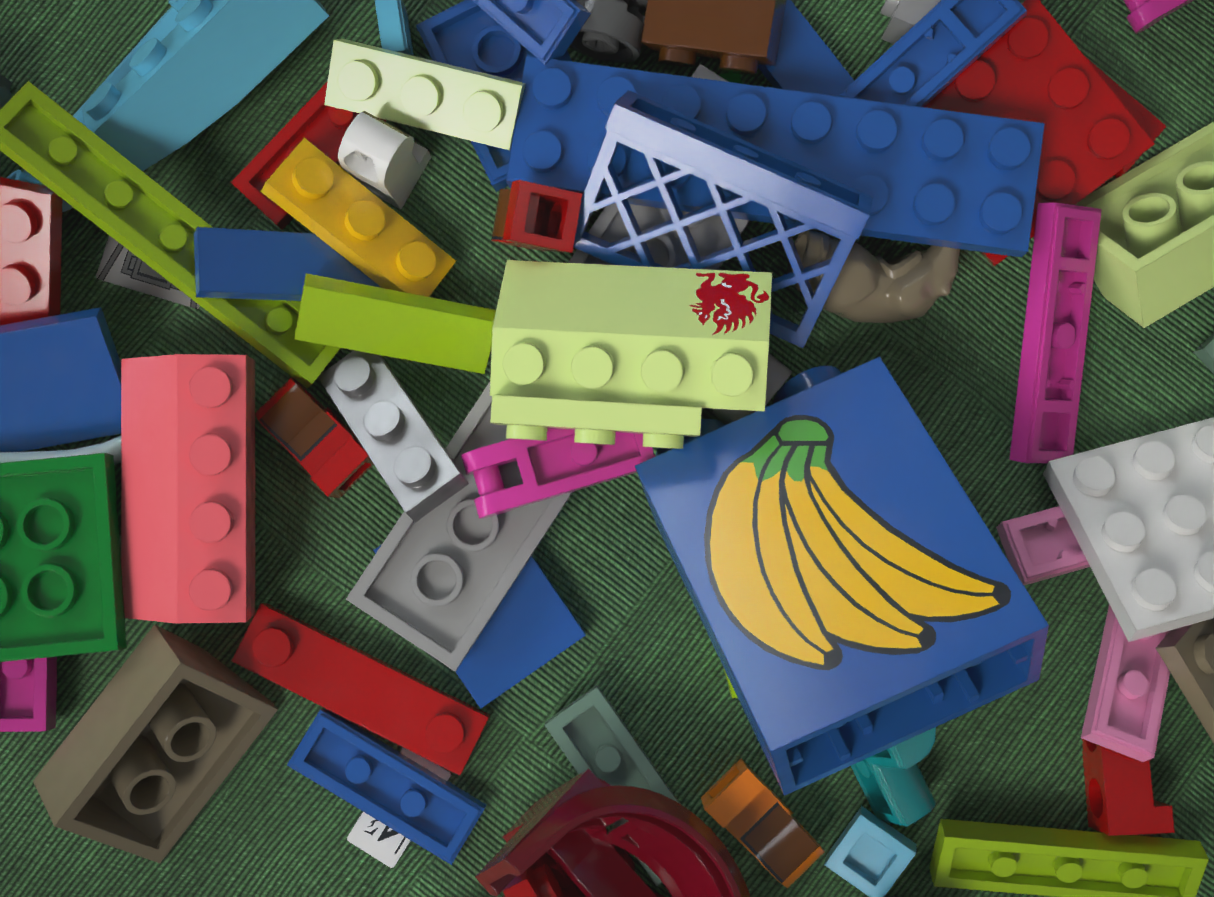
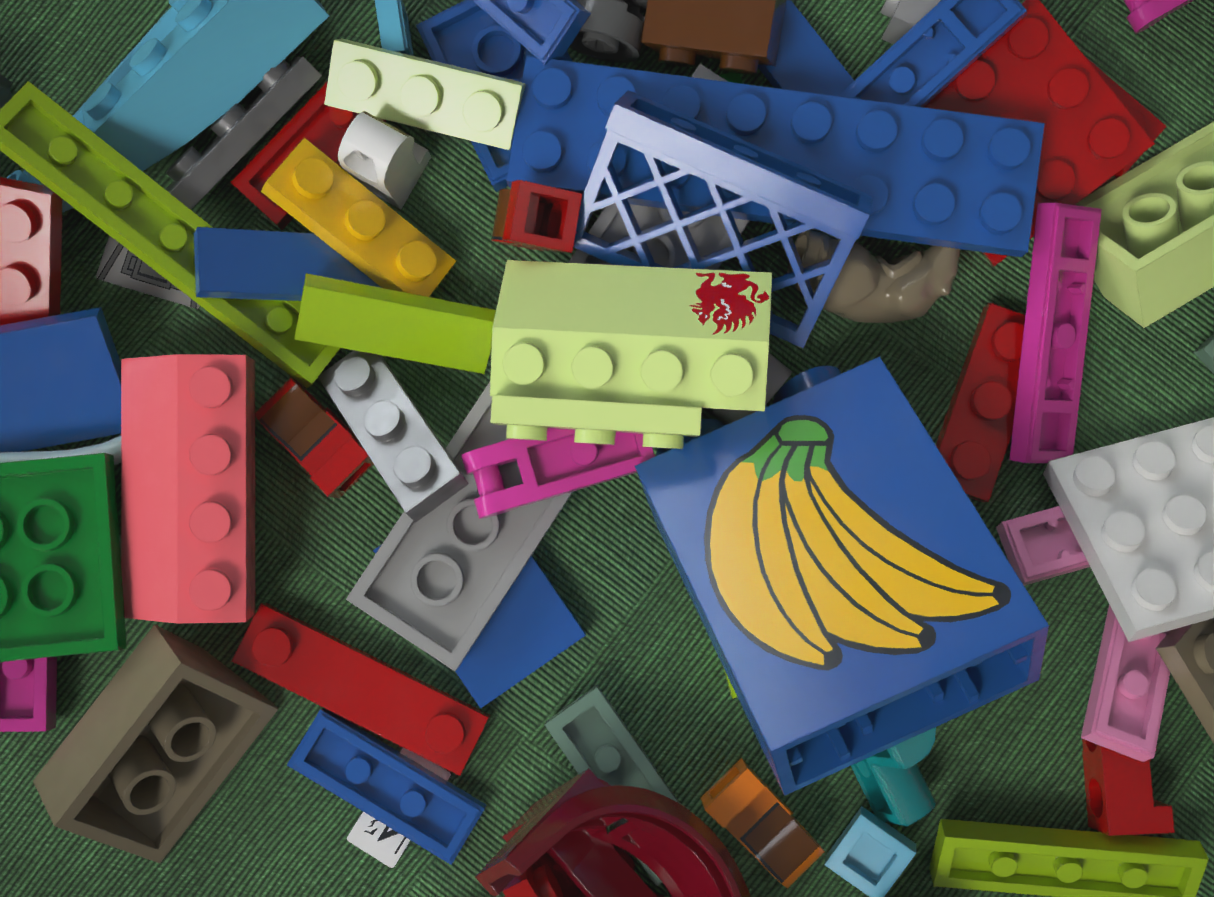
none -> flat silver plate [166,57,322,210]
none -> red plate [936,303,1025,502]

